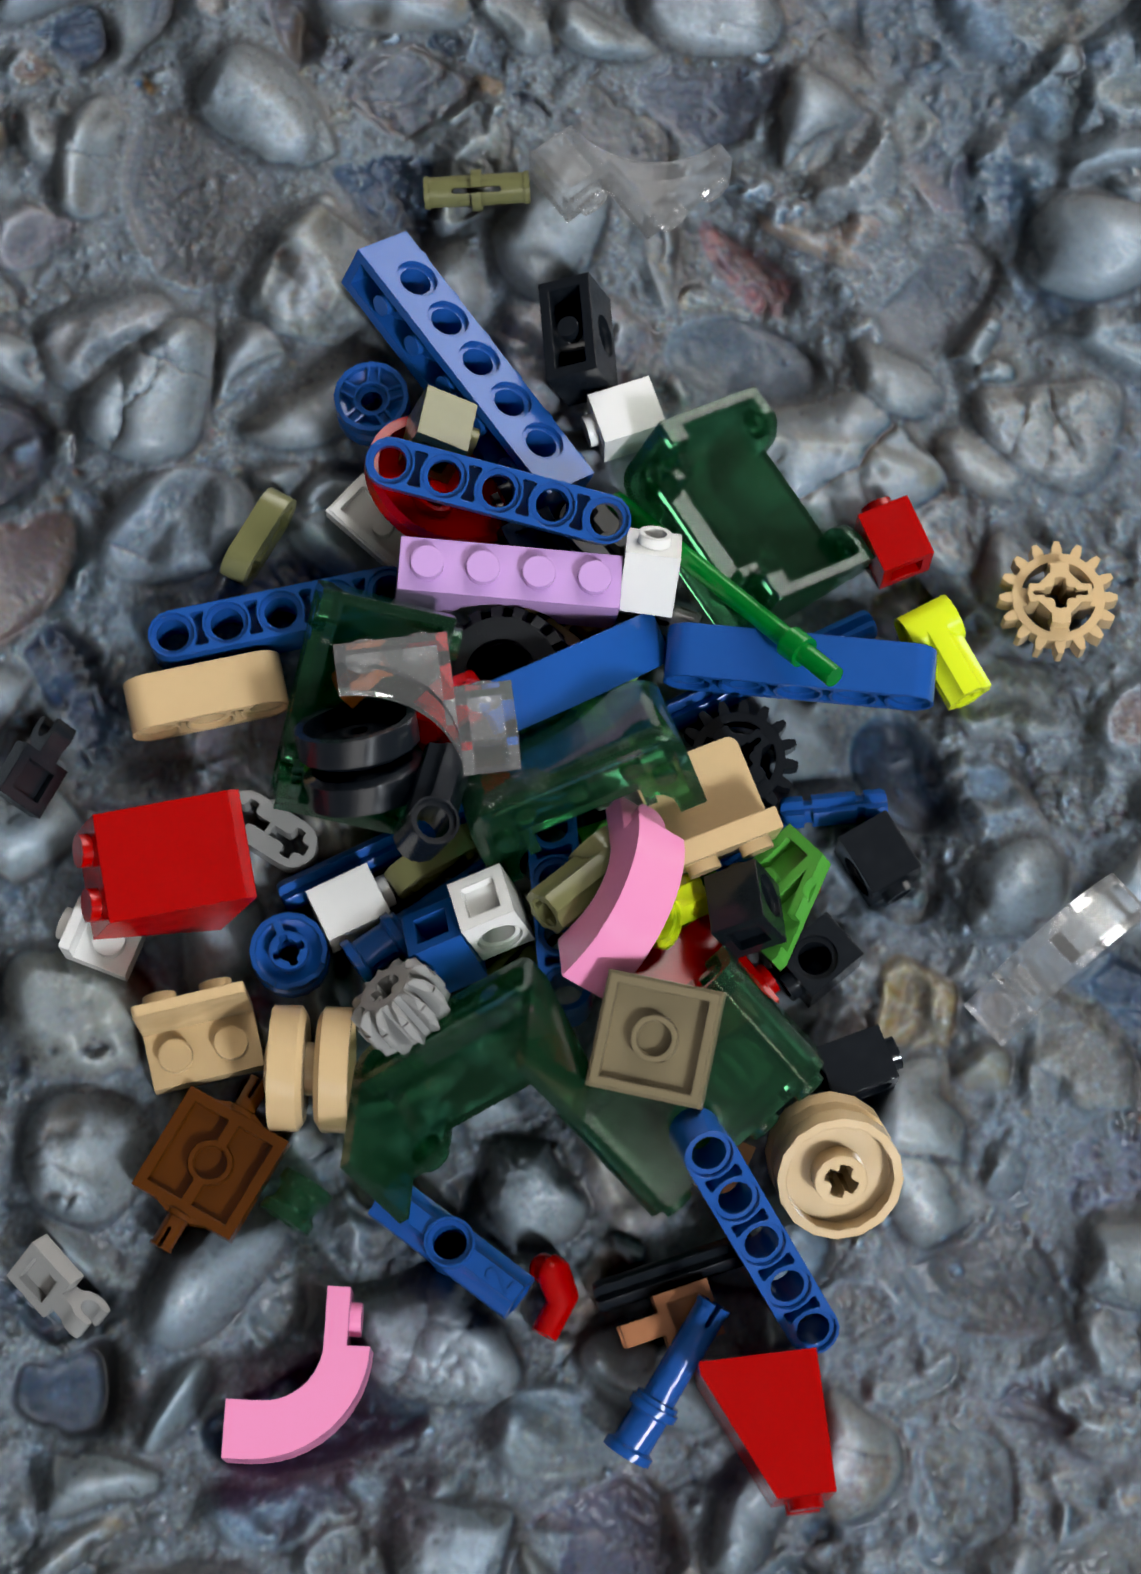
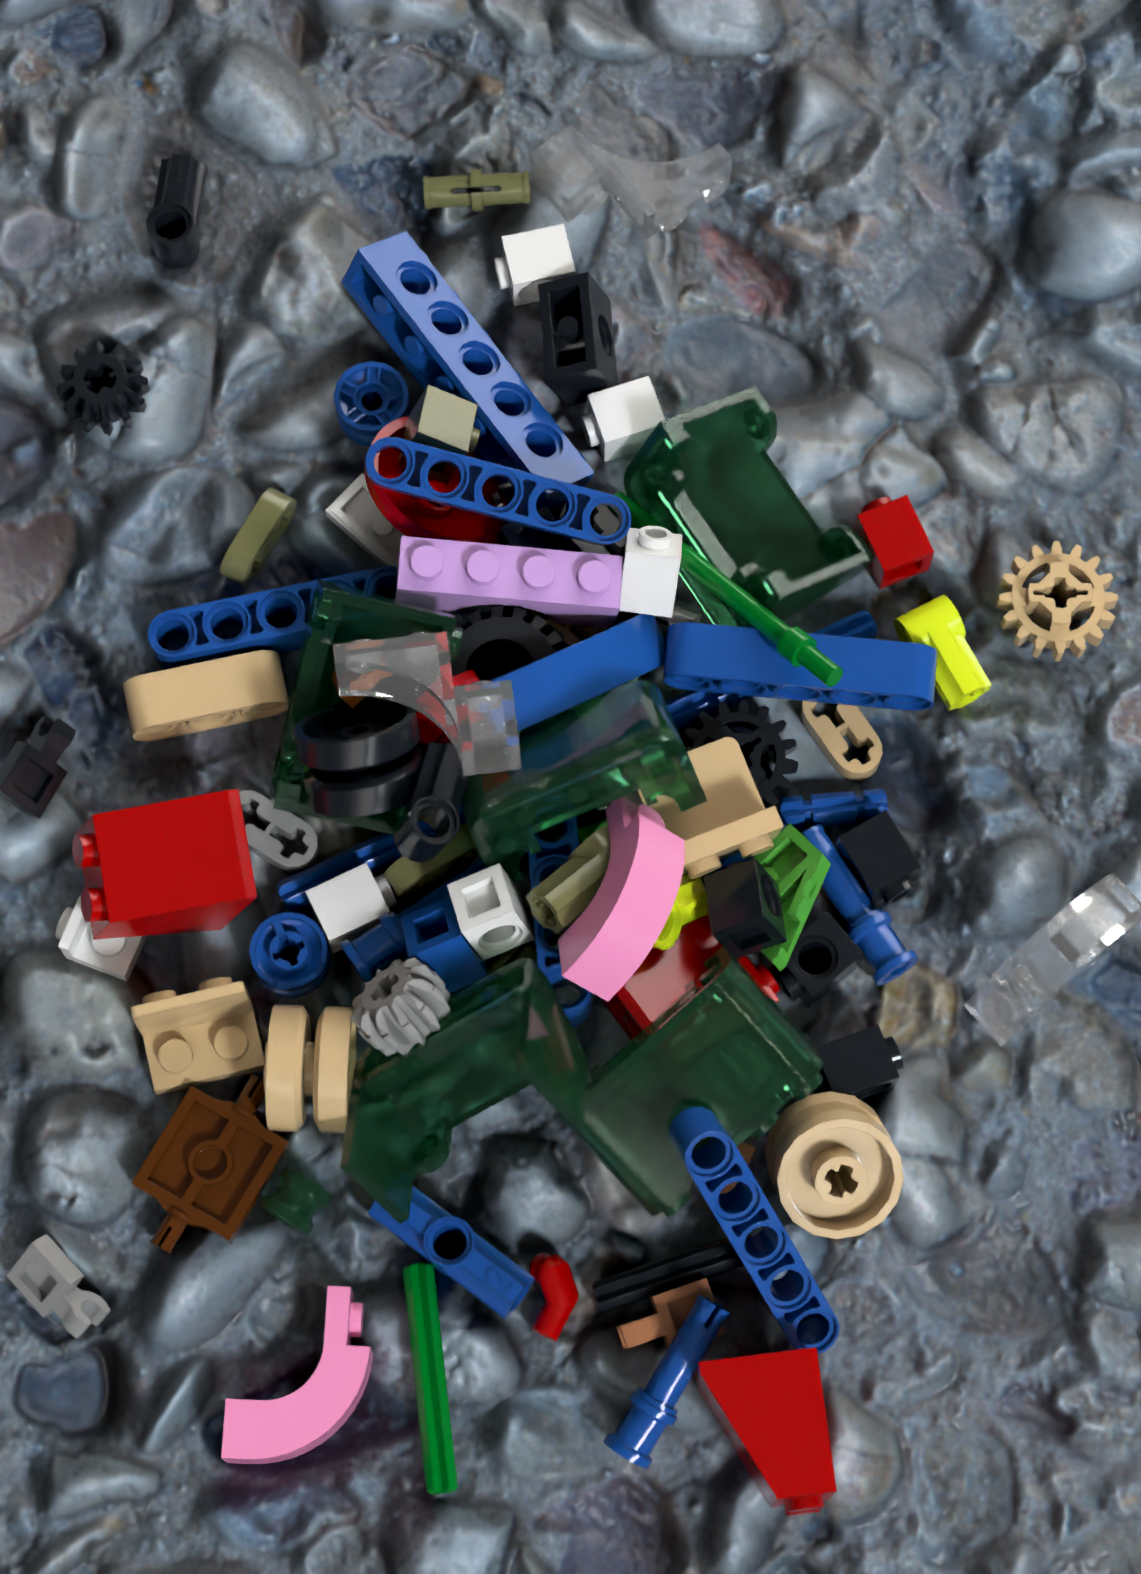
dark tan tile [585,969,727,1110] -> none
none -> black gear [57,341,150,437]
none -> black piece [146,154,208,269]
none -> green axle [403,1262,458,1495]
none -> white brick [494,224,576,306]
none -> tan beam [801,701,882,780]
none -> blue pin [803,825,919,986]

